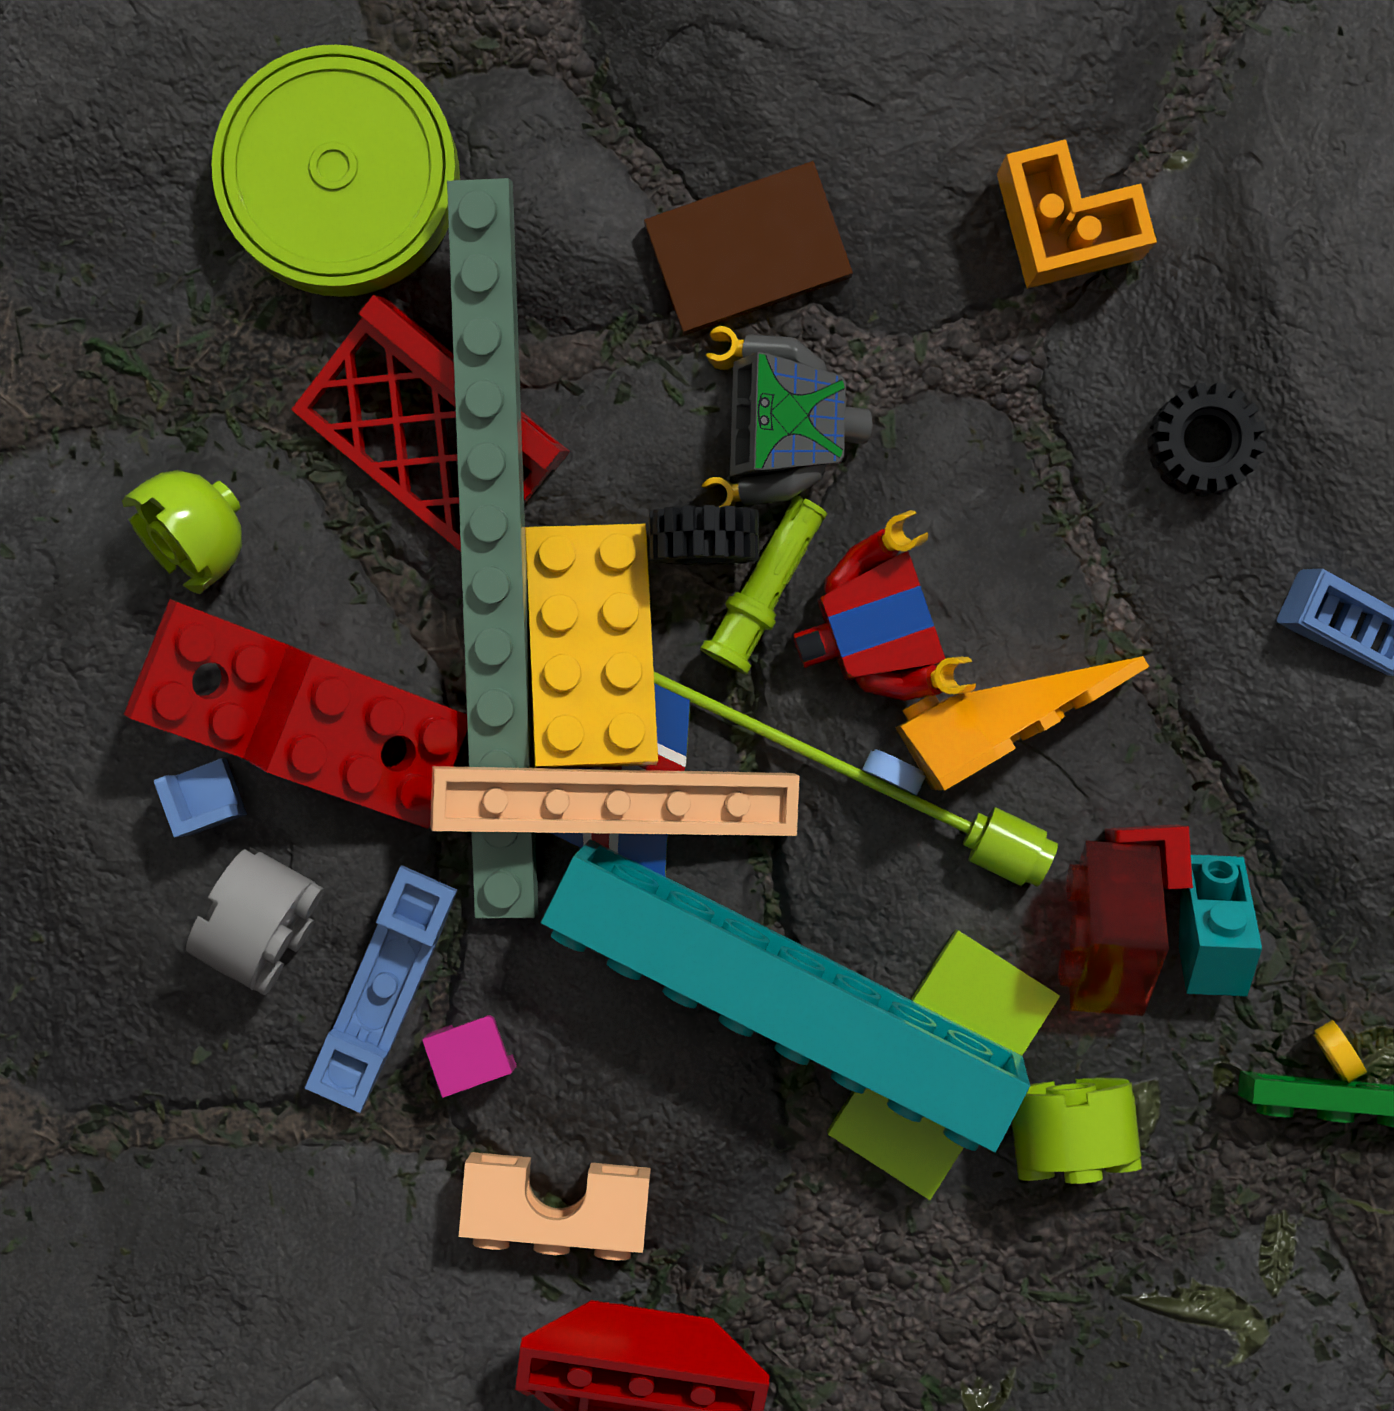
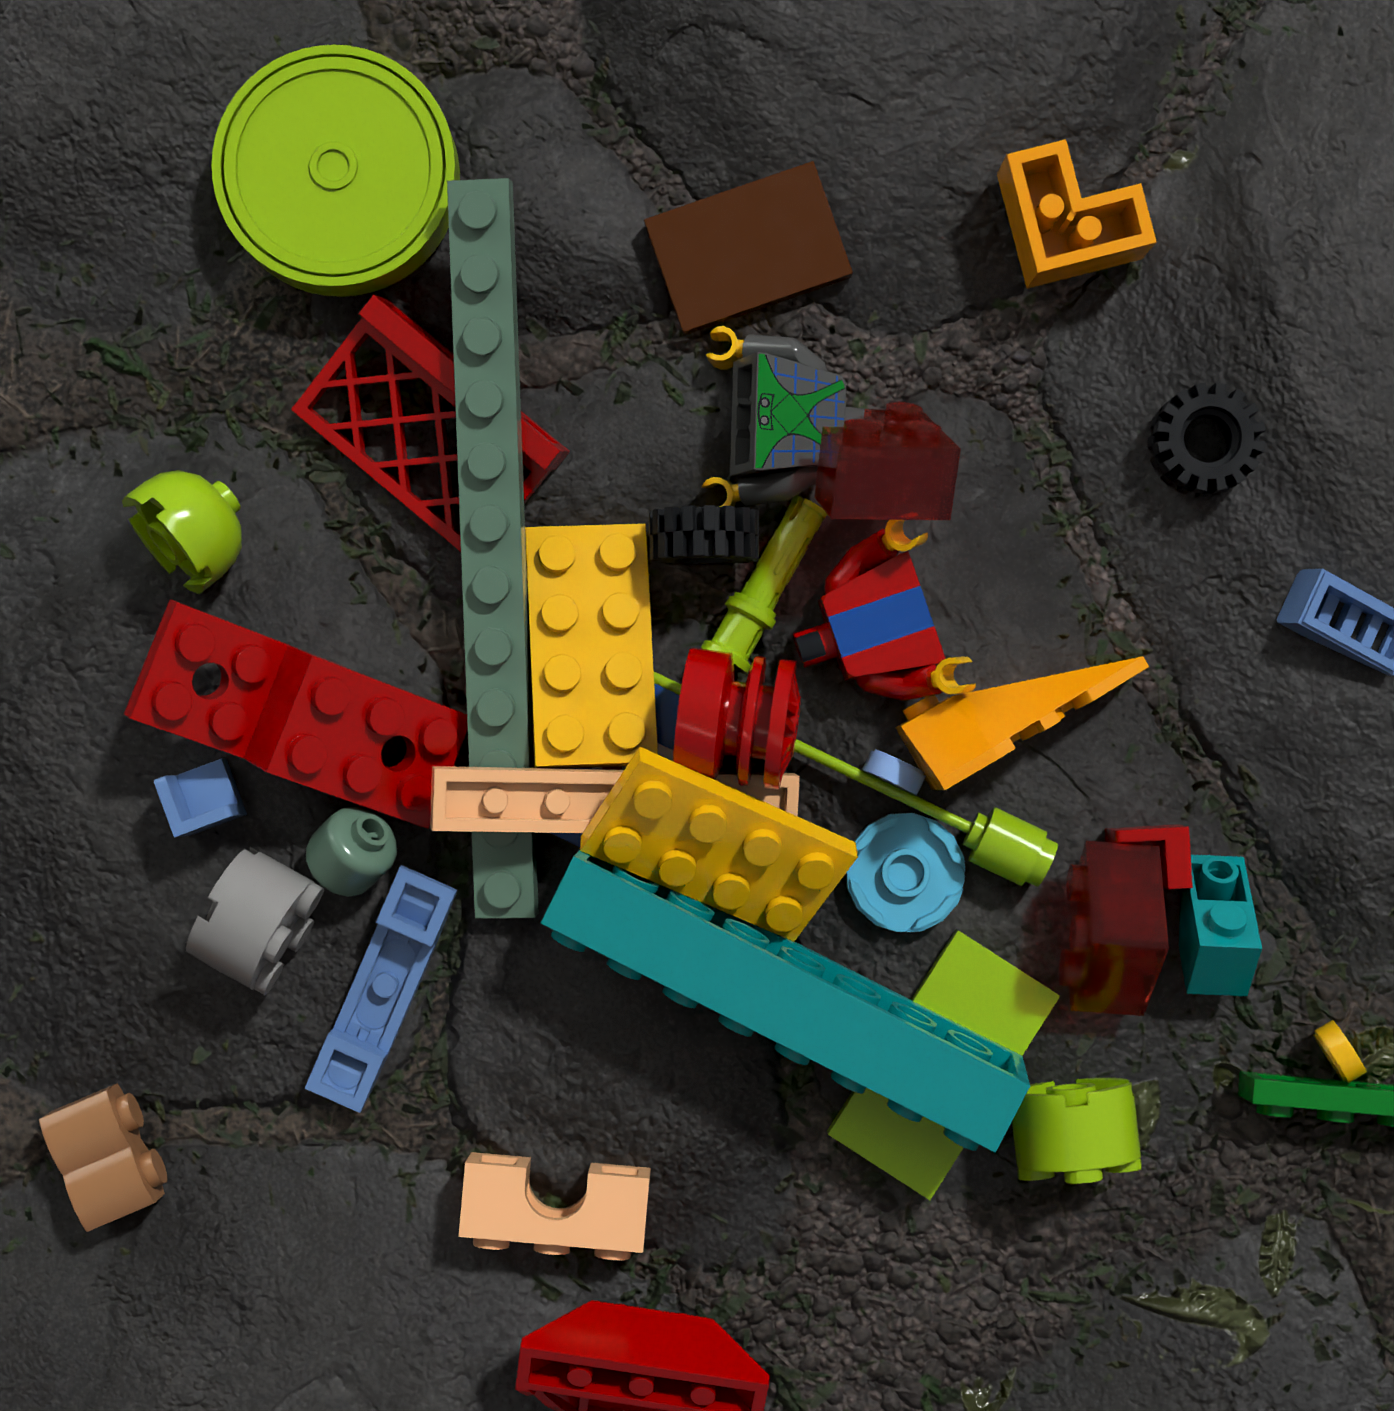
dark pink panel [422,1015,517,1098] -> none
none -> medium nougat brick [39,1083,167,1232]
none -> sand green head [306,806,397,897]
none -> yellow plate [580,747,858,942]
none -> red wheel [673,648,801,790]
none -> clear red brick [814,402,961,520]
none -> medium azure tile [845,813,965,932]

